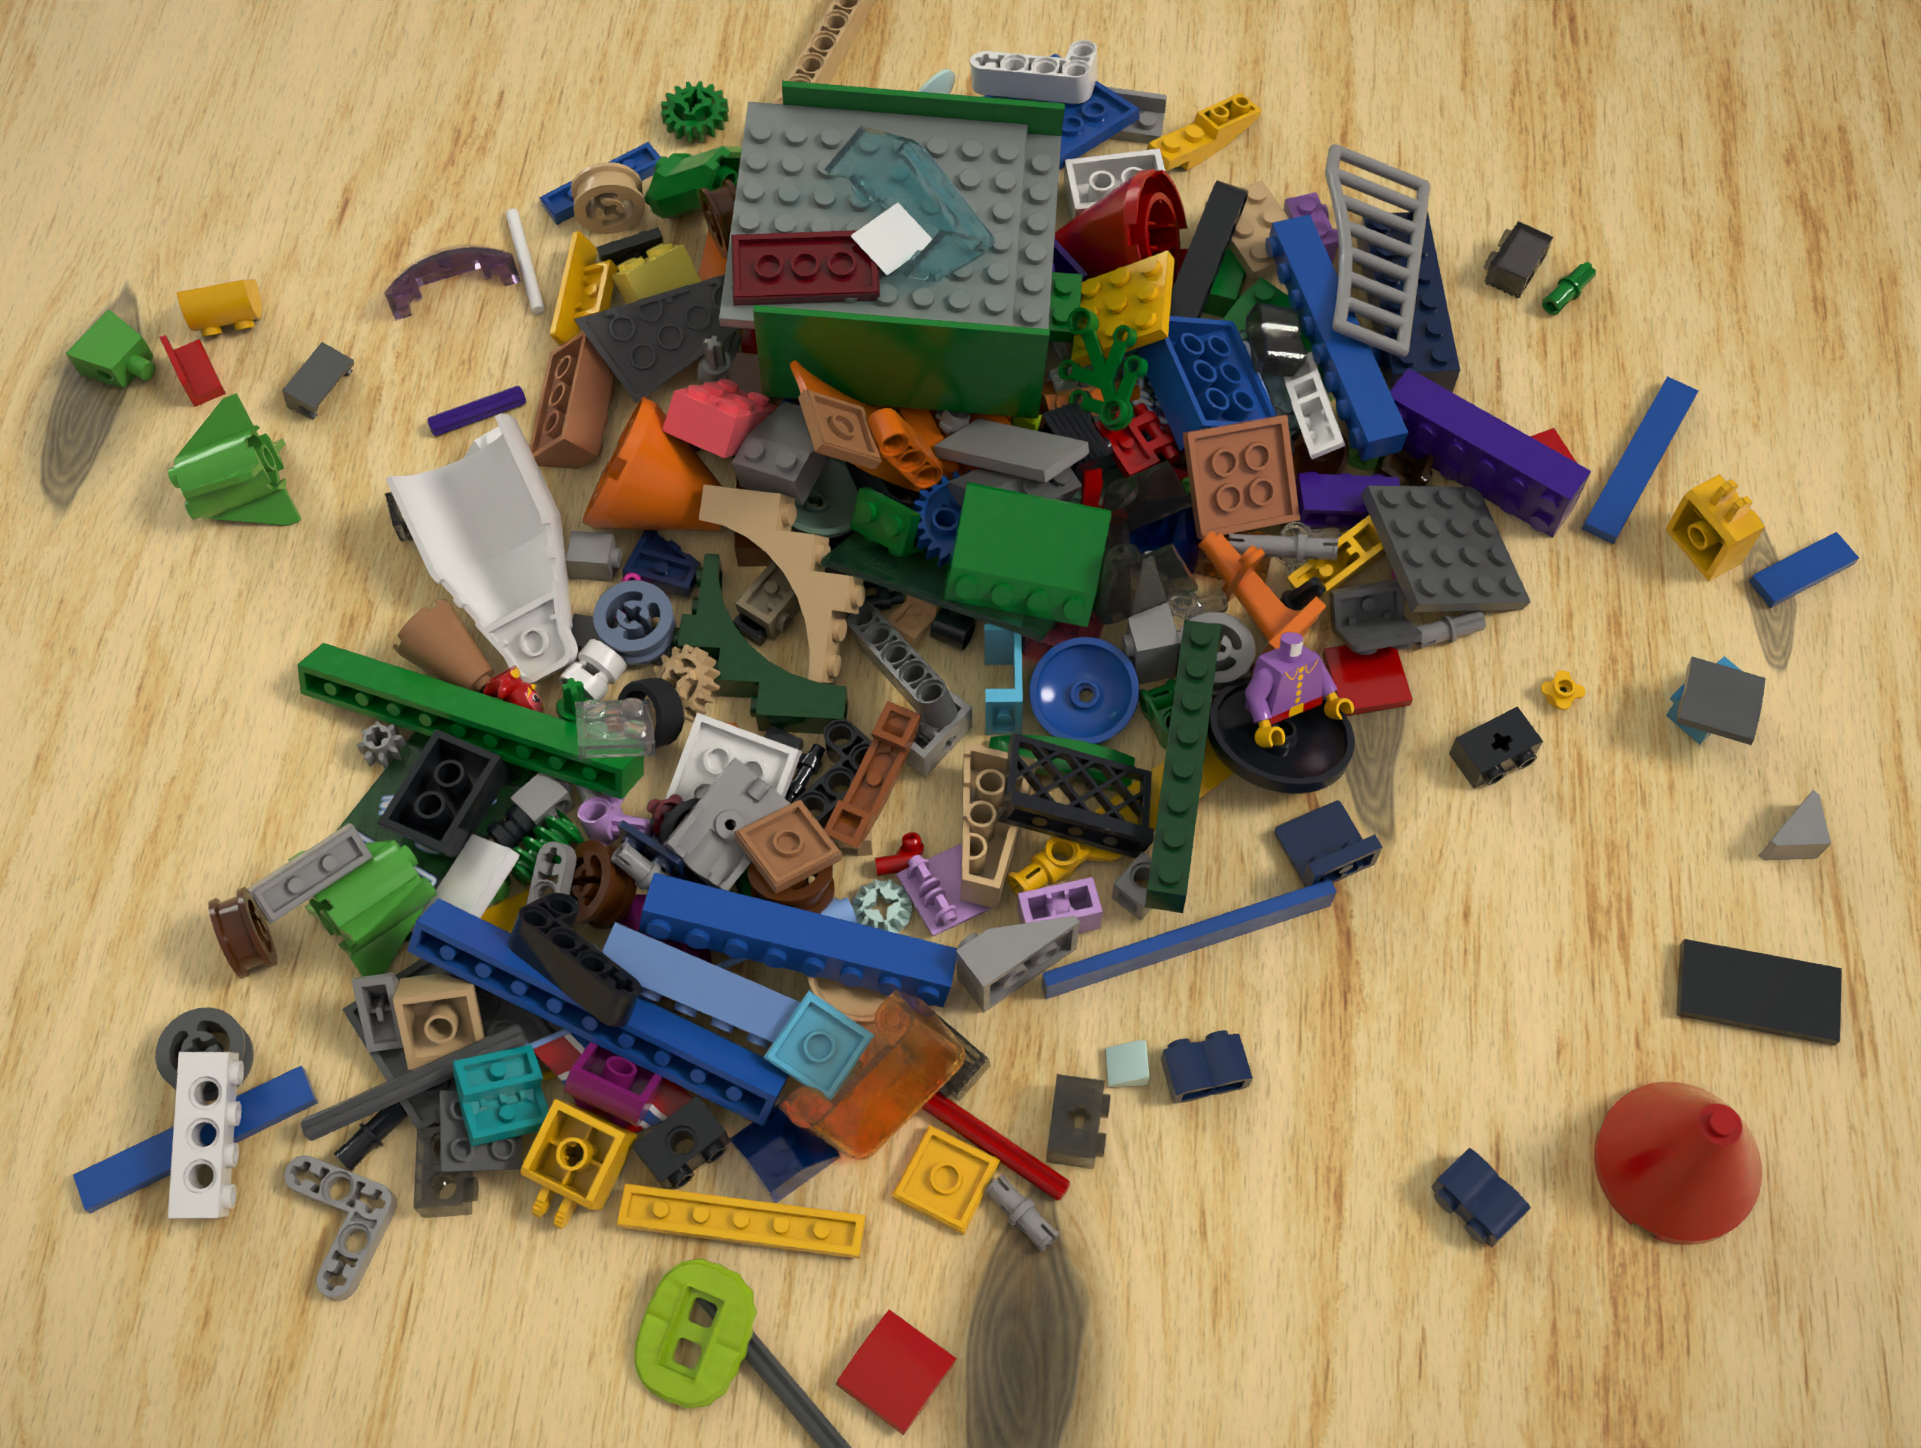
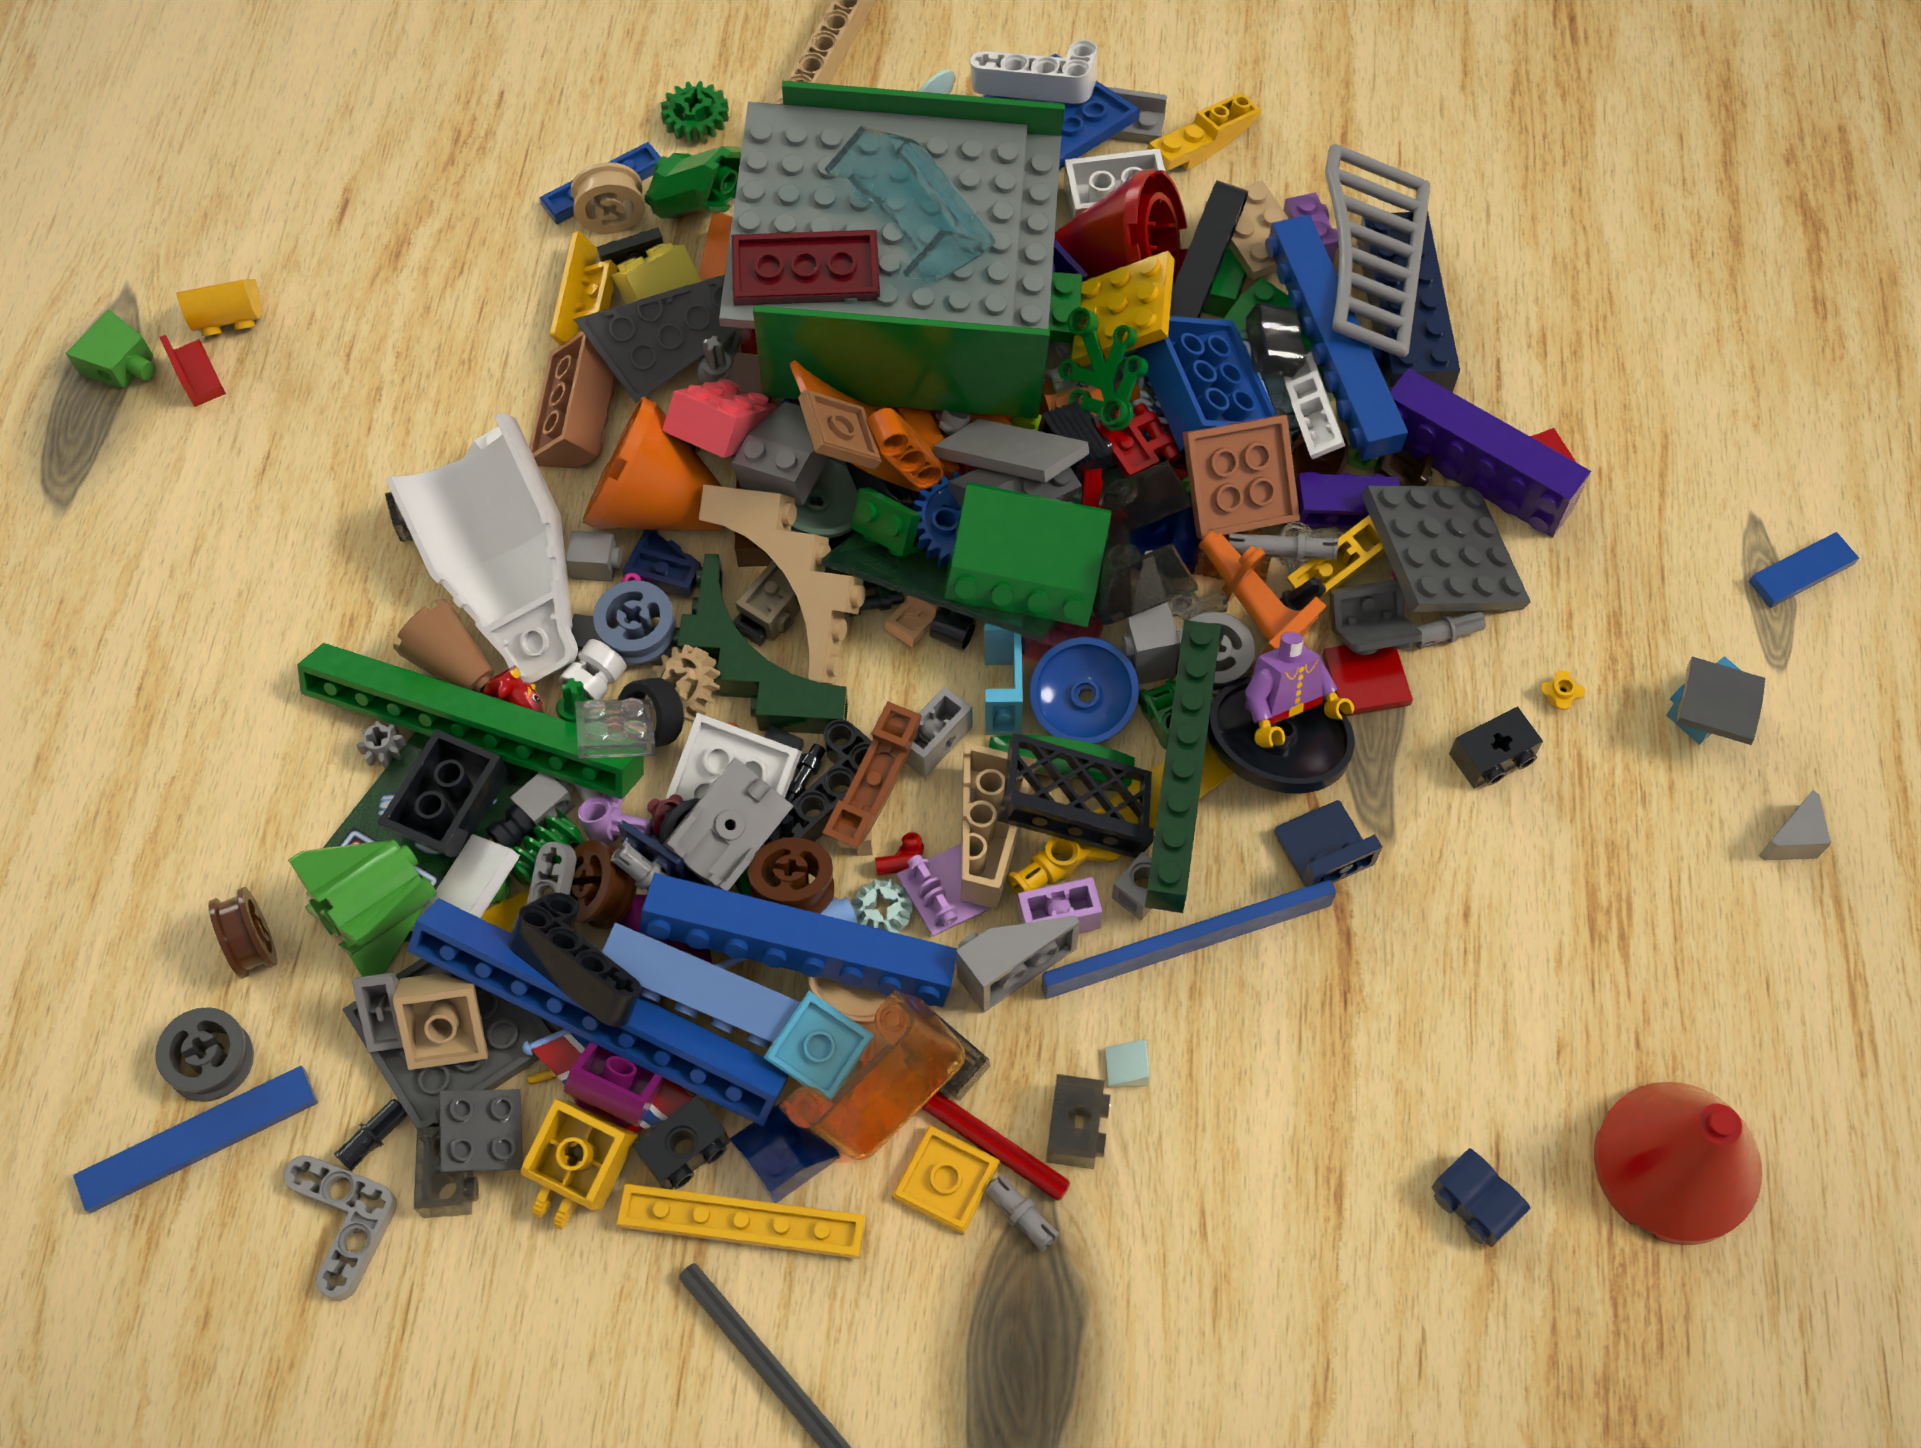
bright green brick [168,393,302,526] -> none
white brick [168,1052,244,1218] -> none
light grey tile [247,823,373,923] -> none
dark grey hinge [282,342,354,420] -> none
dark grey axle [301,1024,527,1141] -> none
windscreen [385,244,521,321] -> none
dark purple axle [427,386,526,436] -> none
teal slope [452,1044,549,1147] -> none
white bar [506,209,545,315] -> none
lime piece [634,1258,757,1409] -> none
reddish brown wheel [699,179,736,259] -> none
medium nougat tile [735,799,842,894] -> none
red slope [836,1309,957,1436] -> none
dark grey beam [846,604,957,728] -> none
white sticker [851,203,934,275] -> none
dark blue brick [1160,1030,1253,1104] -> none
clear smoke brick [1484,221,1554,298] -> none
green axle [1542,262,1596,315] -> none
blue tile [1582,376,1699,544] -> none
yellow hinge [1665,474,1765,581] -> none
black tile [1676,939,1842,1045] -> none

